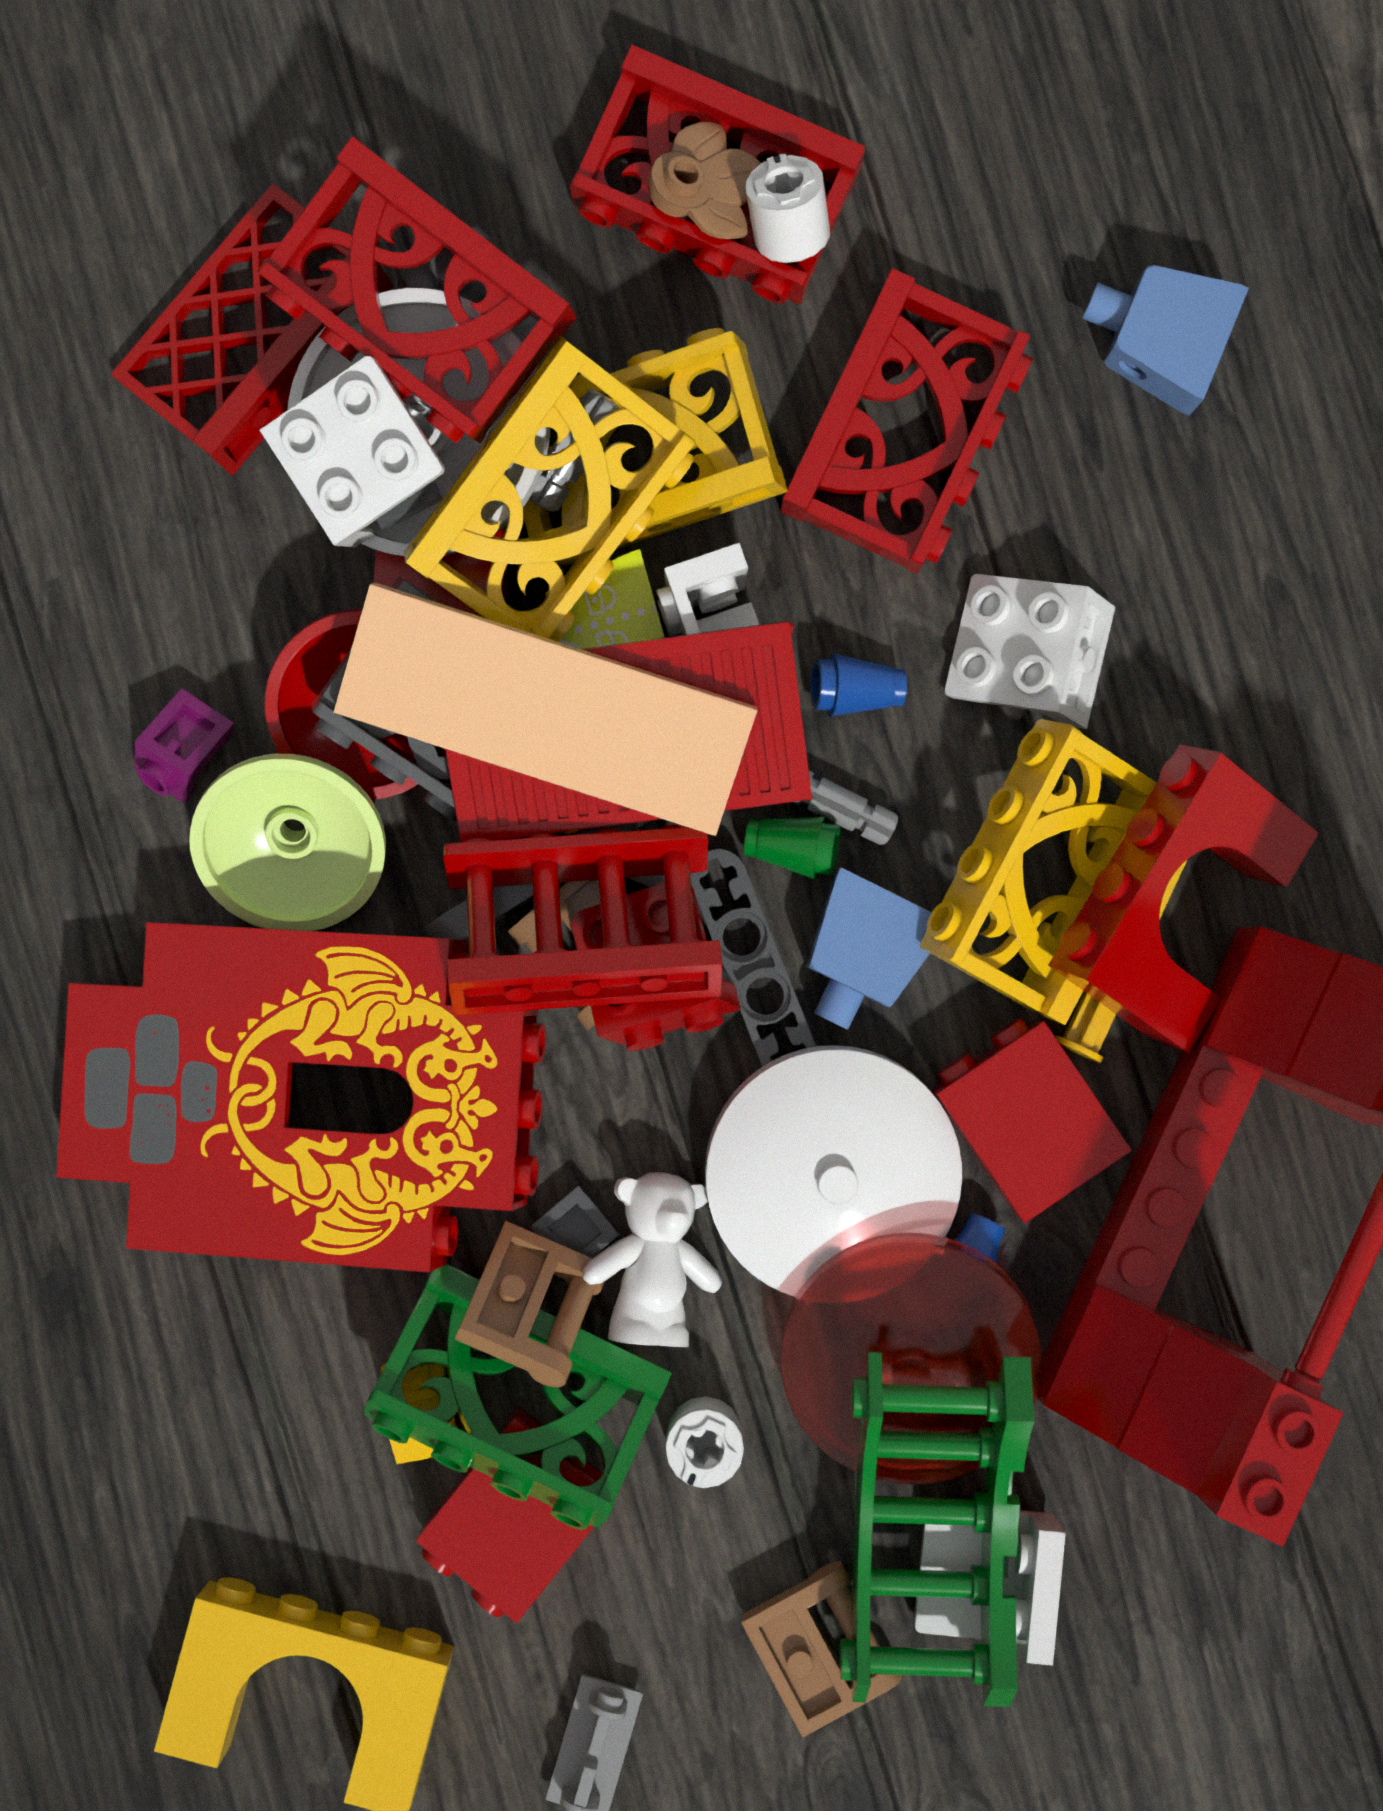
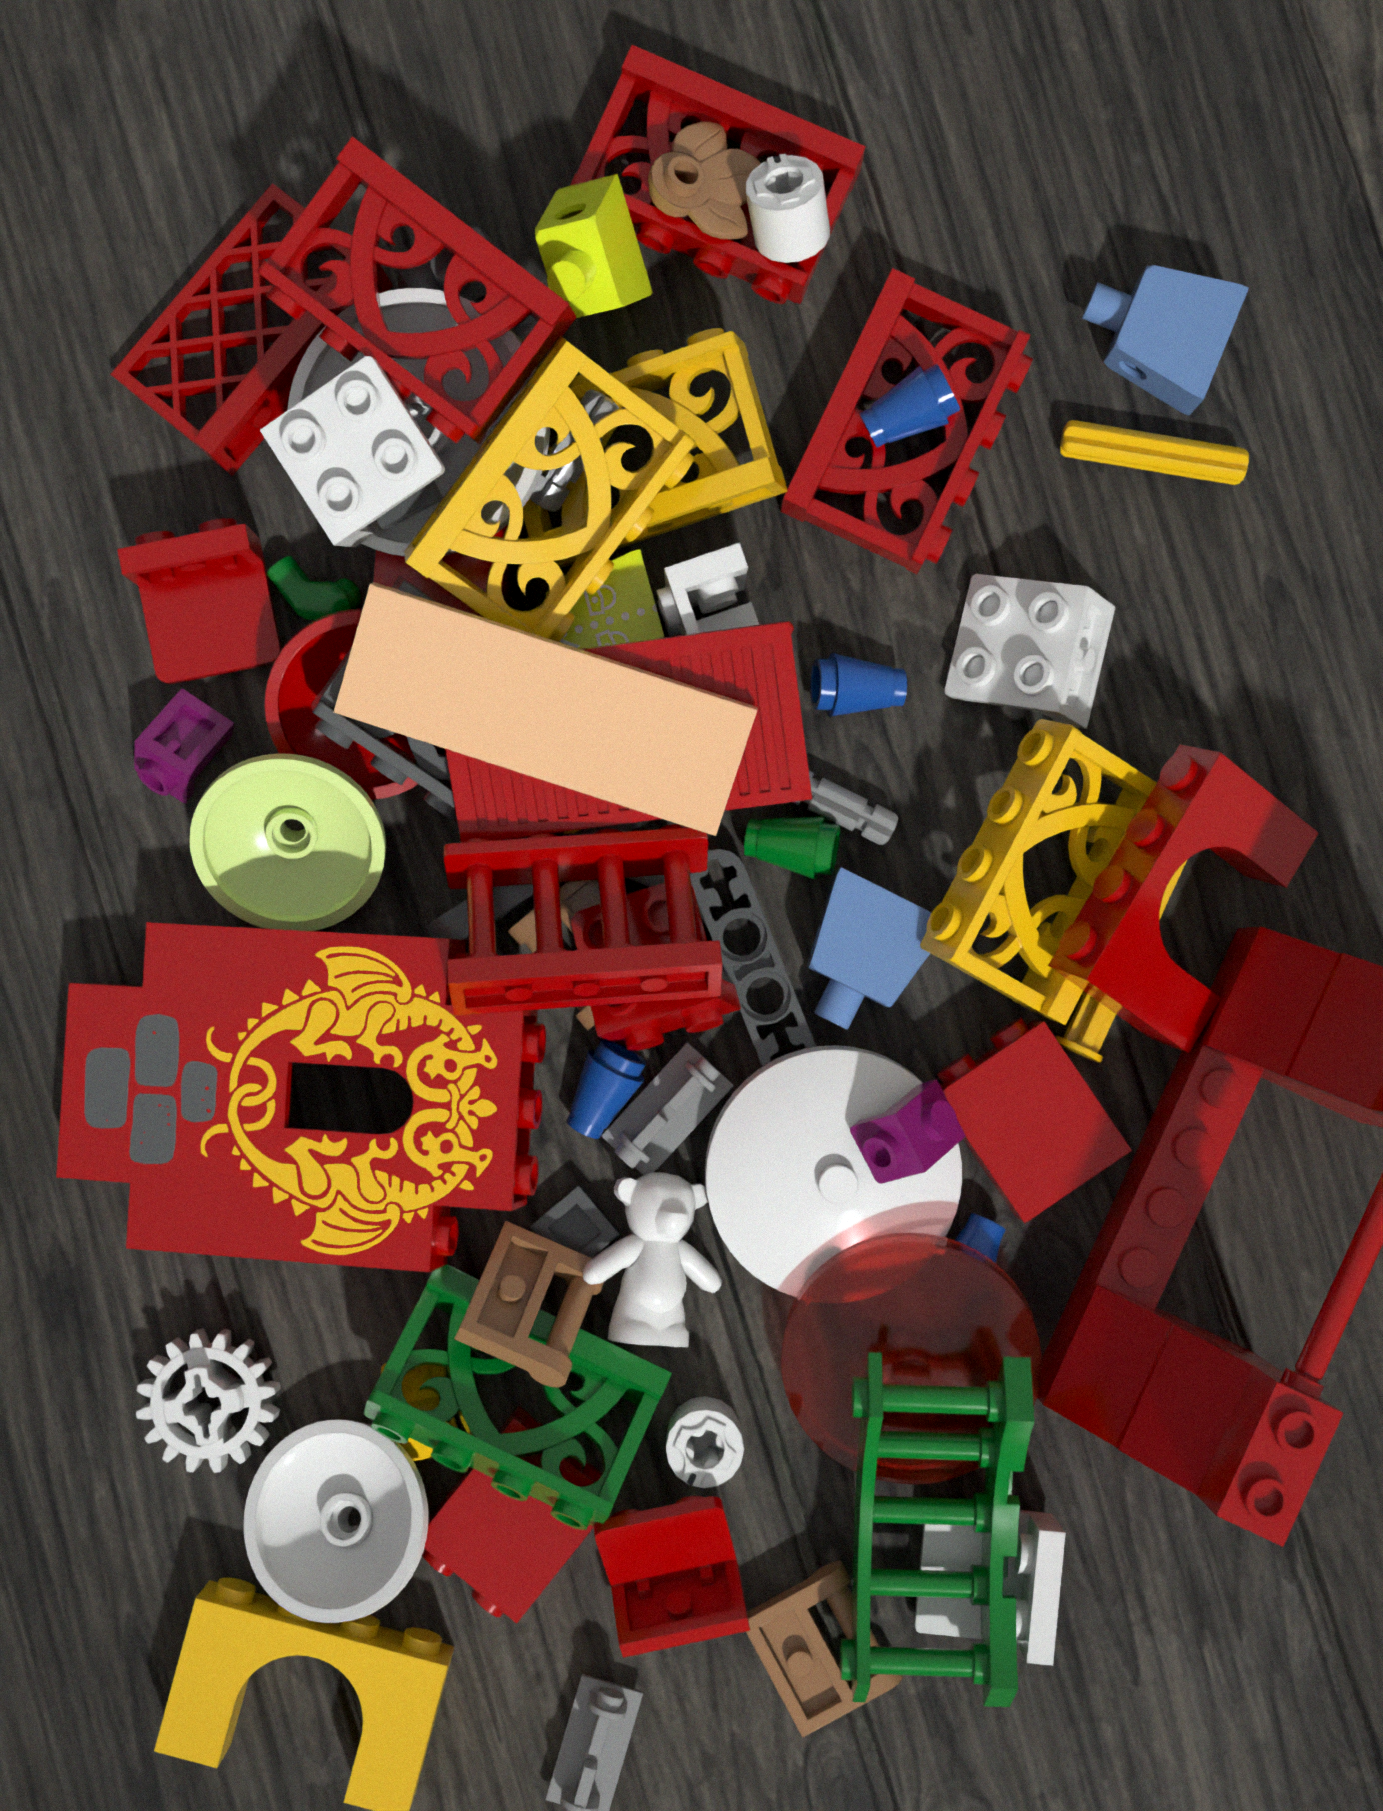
none -> red bracket [117,518,282,684]
none -> white gear [136,1328,281,1473]
none -> white dish [243,1420,428,1623]
none -> green arm [267,556,362,621]
none -> neon yellow torso [535,174,653,318]
none -> blue cone [566,1039,646,1139]
none -> red bracket [593,1496,751,1658]
none -> light grey hinge [601,1042,734,1175]
none -> magenta bracket [850,1079,966,1184]
none -> blue cone [859,364,960,448]
none -> yellow axle [1060,420,1249,485]

